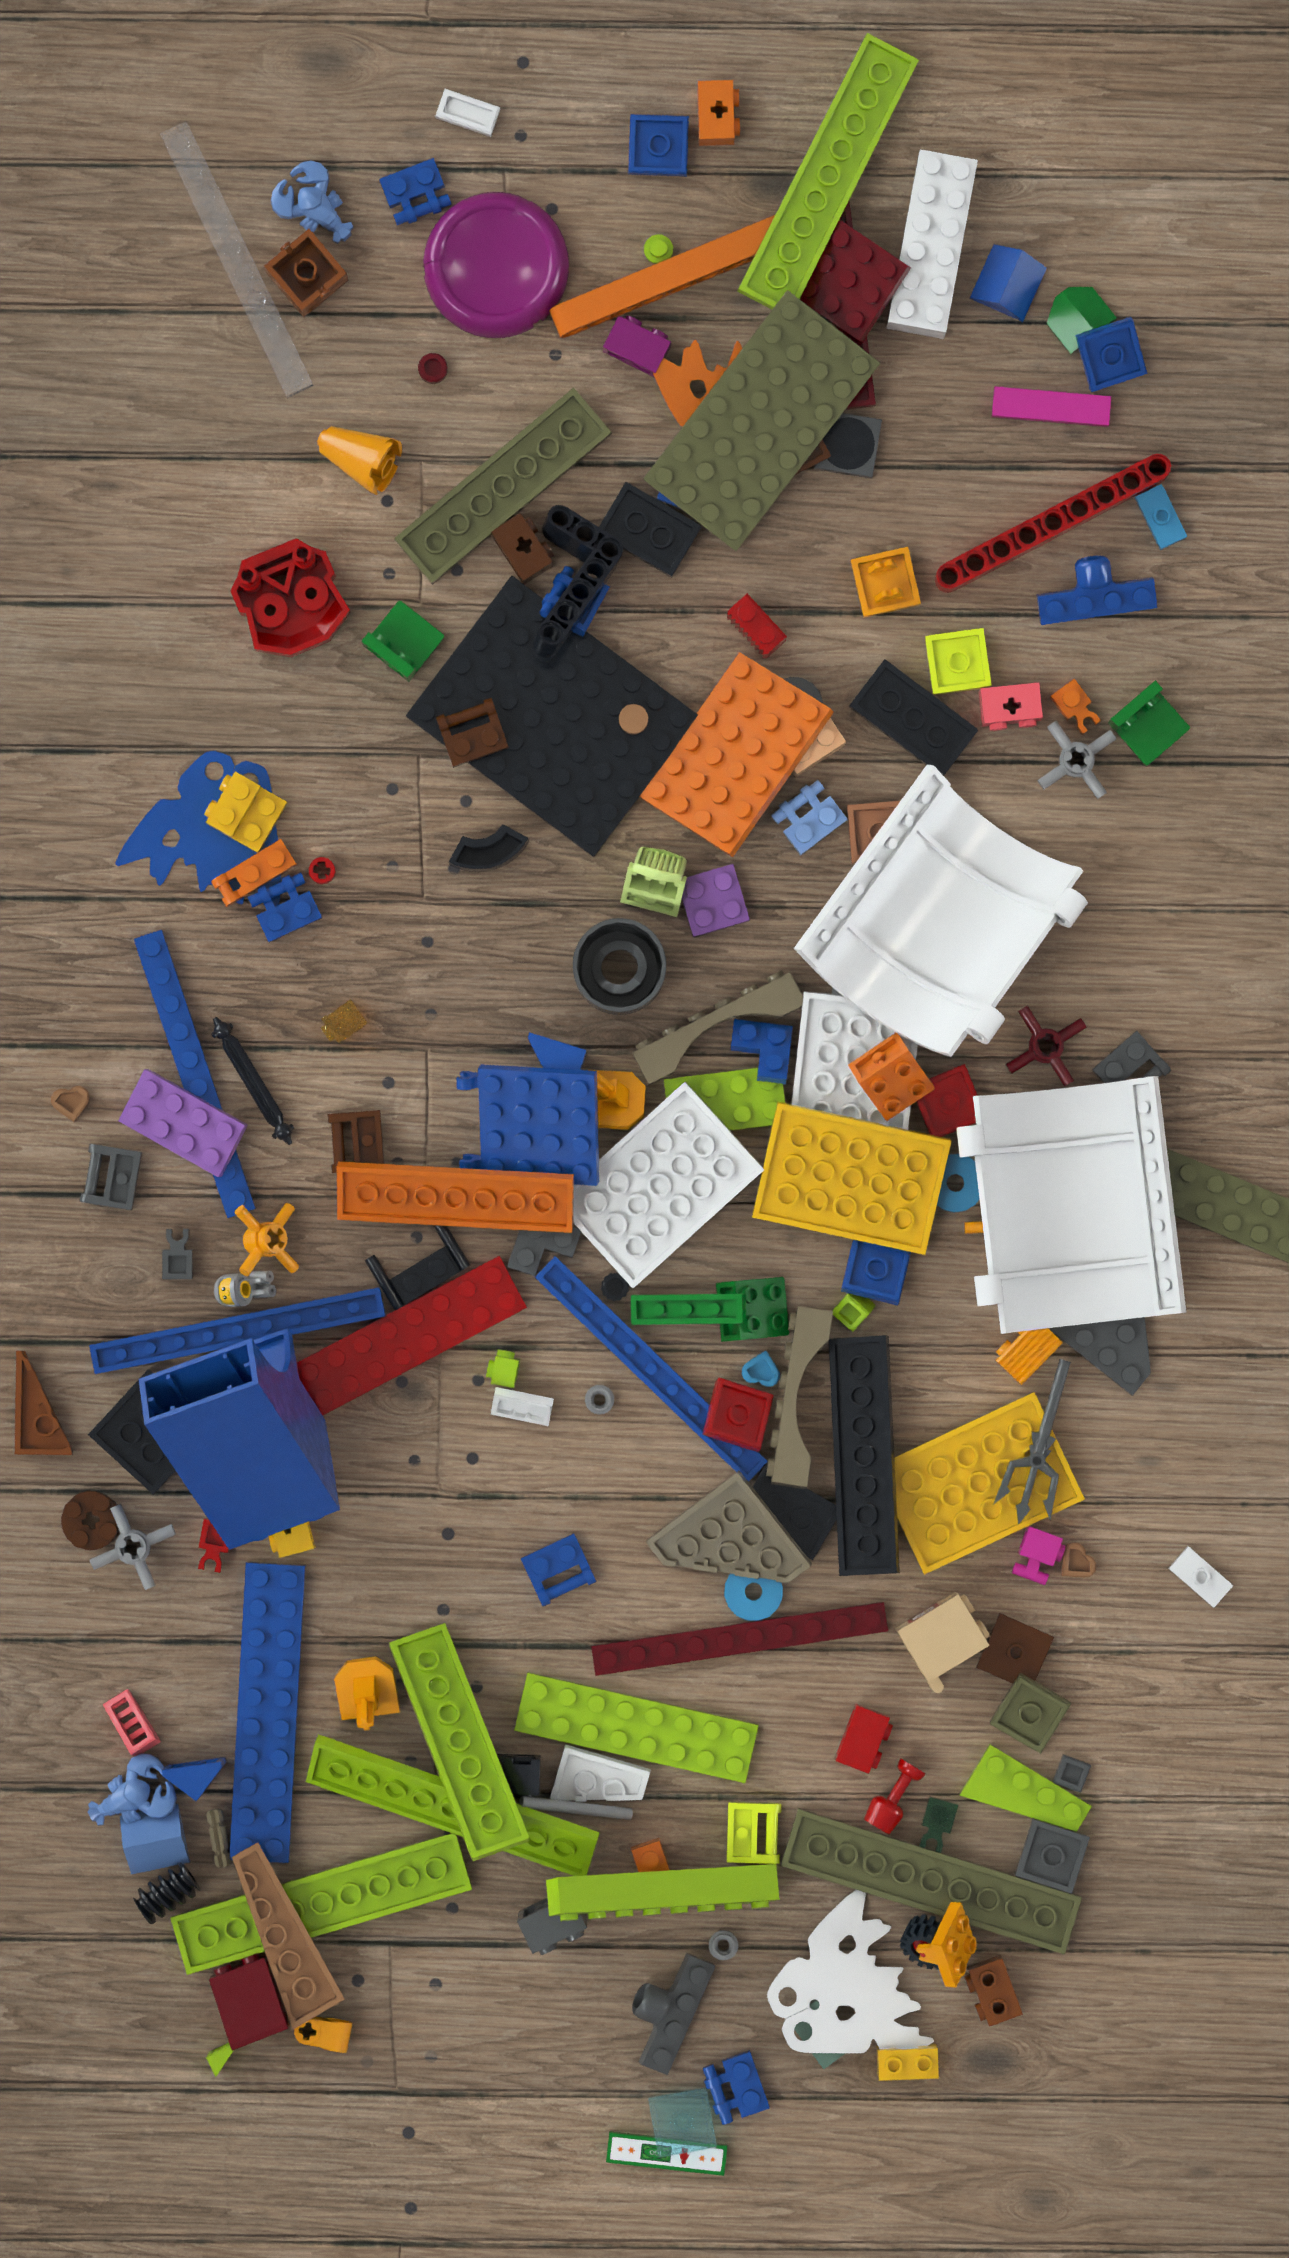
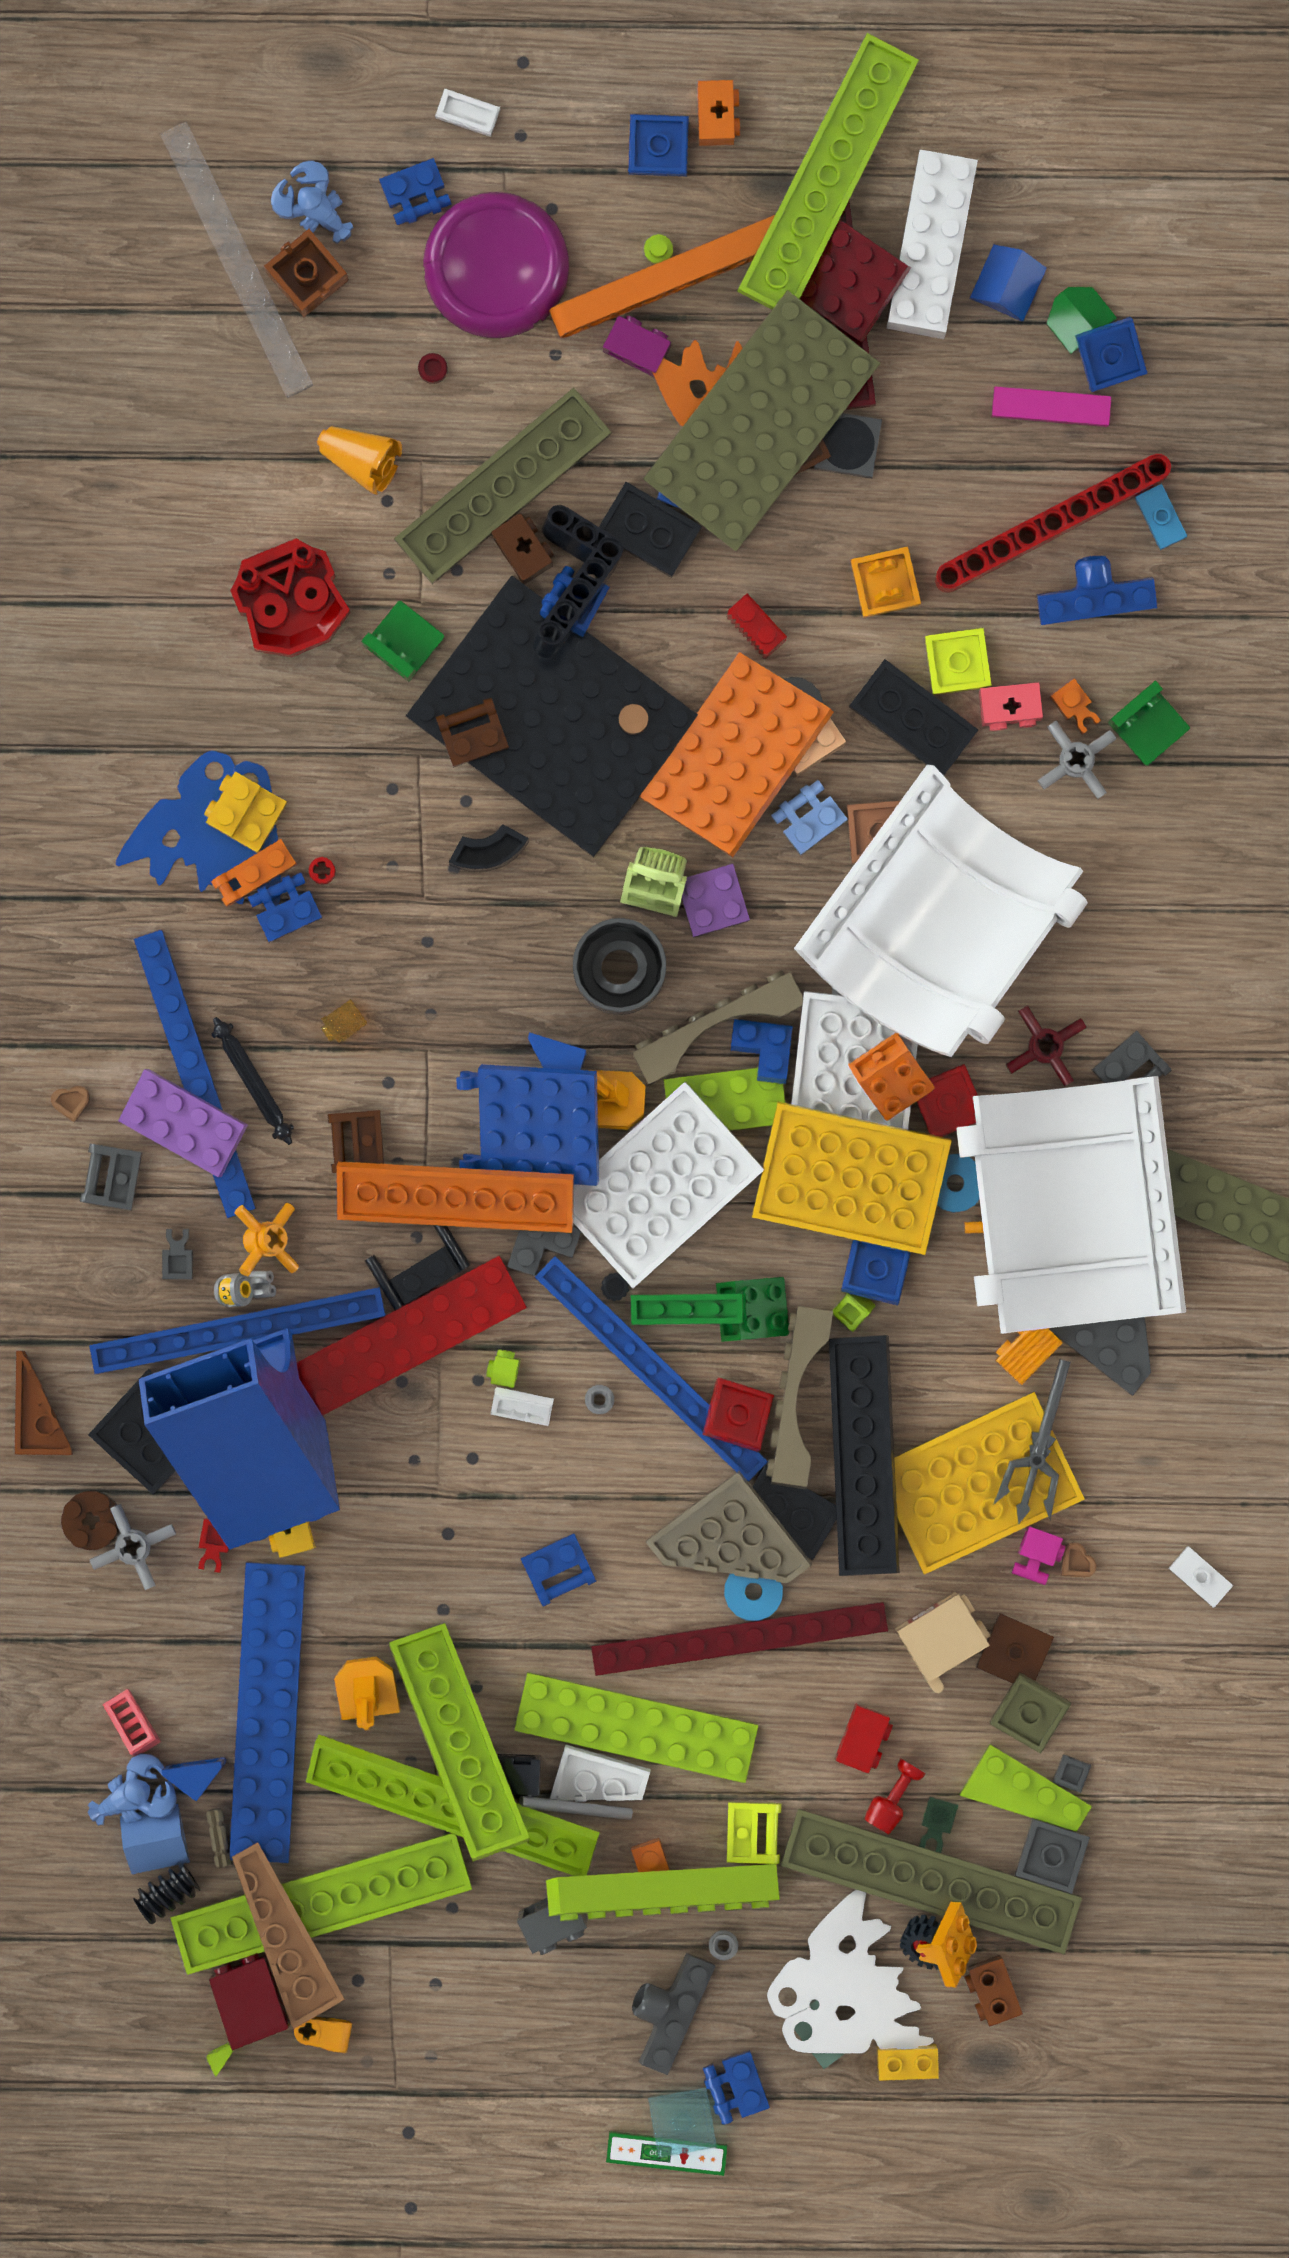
dark azure tile [742,1350,780,1387] -> none

